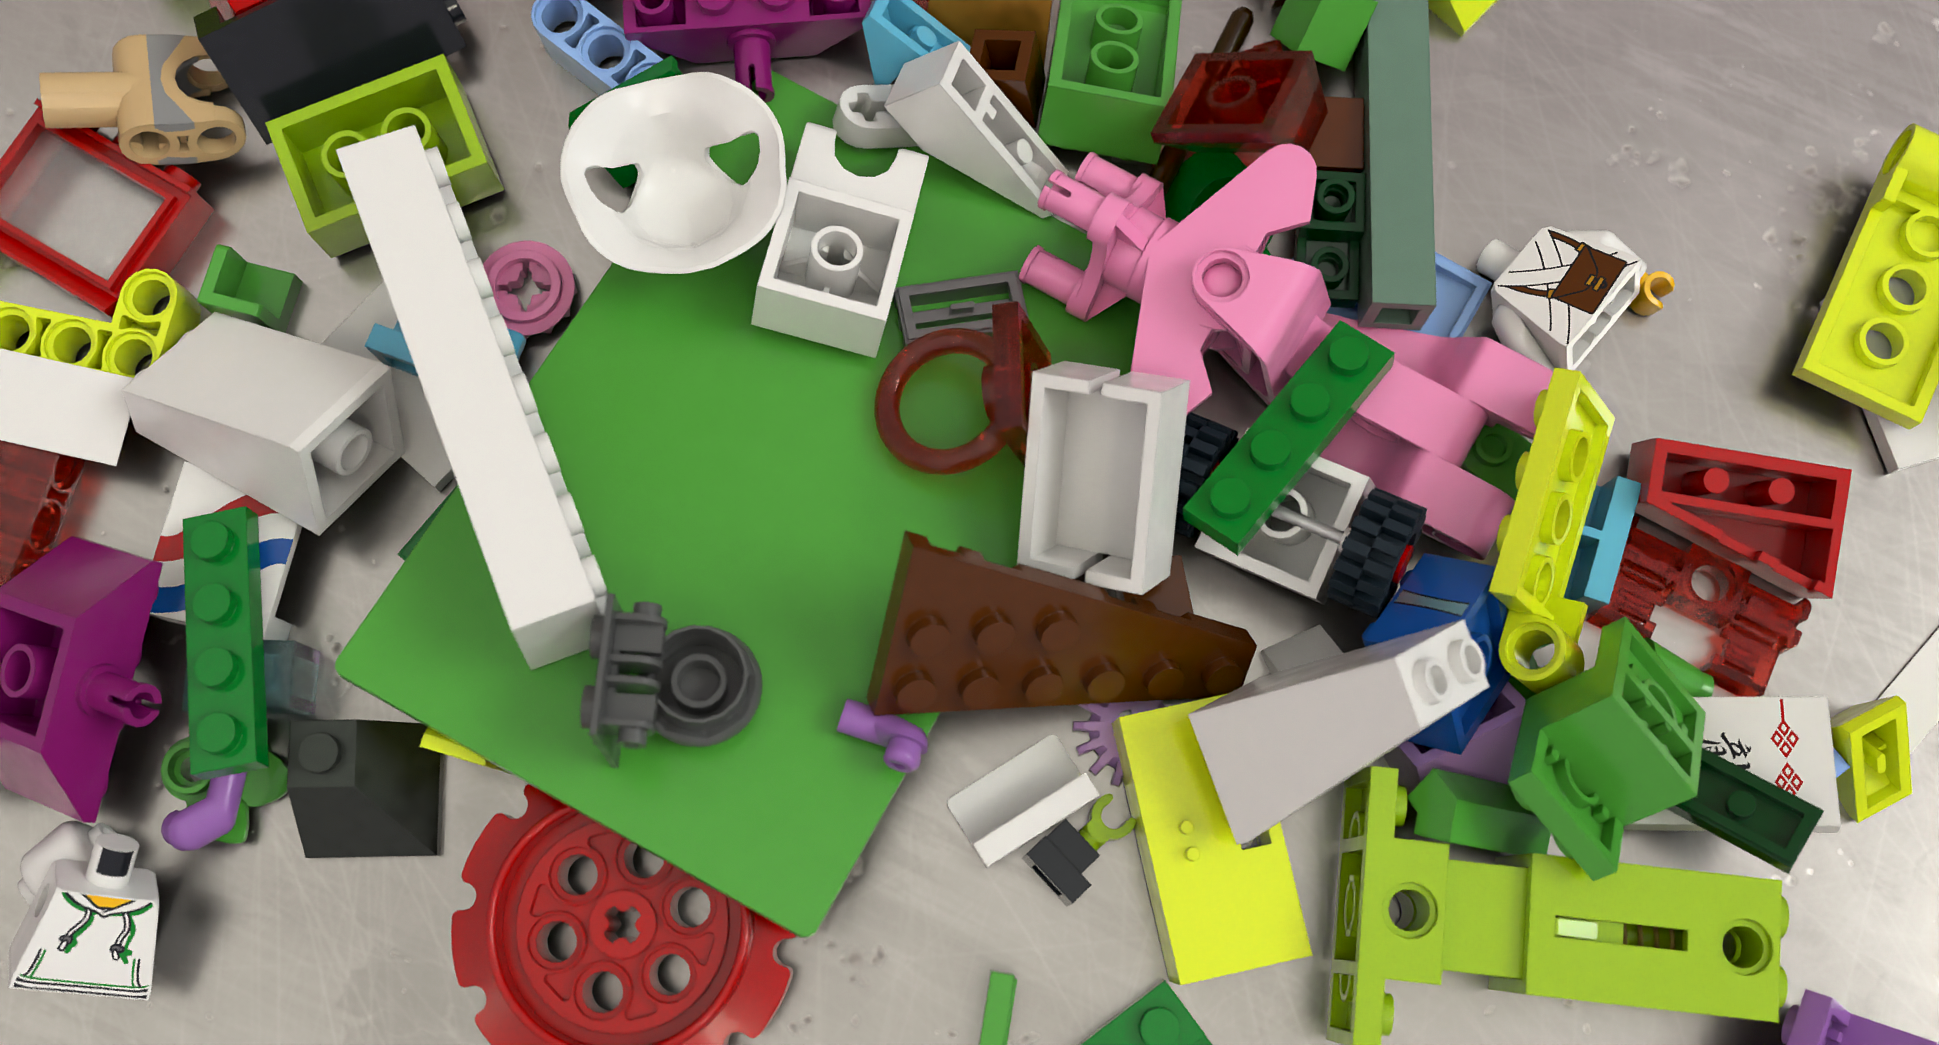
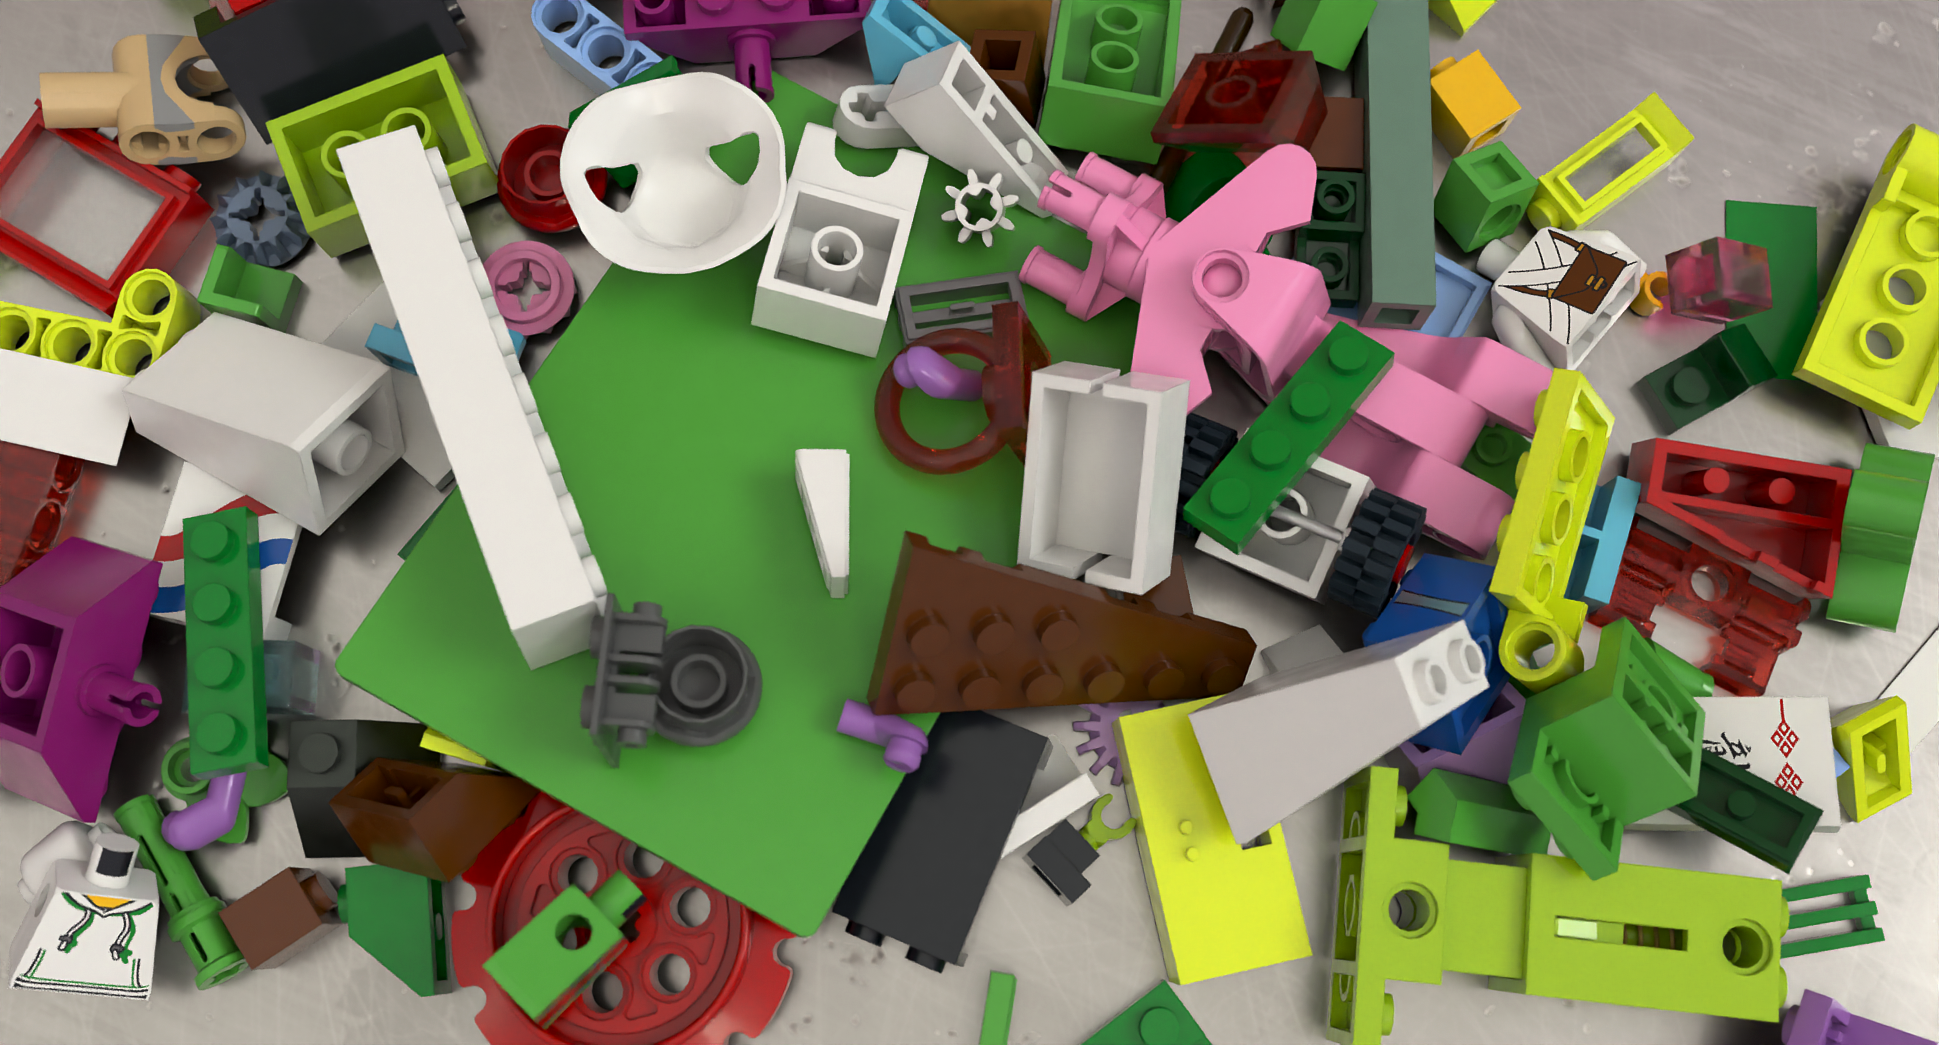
none -> bright green pin [113,794,249,990]
none -> sand blue gear [210,170,310,268]
none -> reddish brown brick [218,867,343,970]
none -> reddish brown slope [328,757,540,883]
none -> green slope [337,864,452,997]
none -> bright green torso [482,870,647,1030]
none -> red piece [497,125,608,233]
none -> white slope [795,449,849,598]
none -> black panel [832,710,1053,974]
none -> medium lavender arm [893,346,986,402]
none -> white gear [941,169,1020,248]
none -> yellow brick [1430,50,1521,159]
none -> bright green brick [1434,141,1539,253]
none -> neon yellow window [1526,92,1695,232]
none -> dark green slope [1636,323,1778,435]
none -> clear pink brick [1665,236,1773,325]
none -> green sticker [1726,200,1818,381]
none -> green tile [1780,874,1885,959]
none -> bright green beam [1826,443,1935,633]

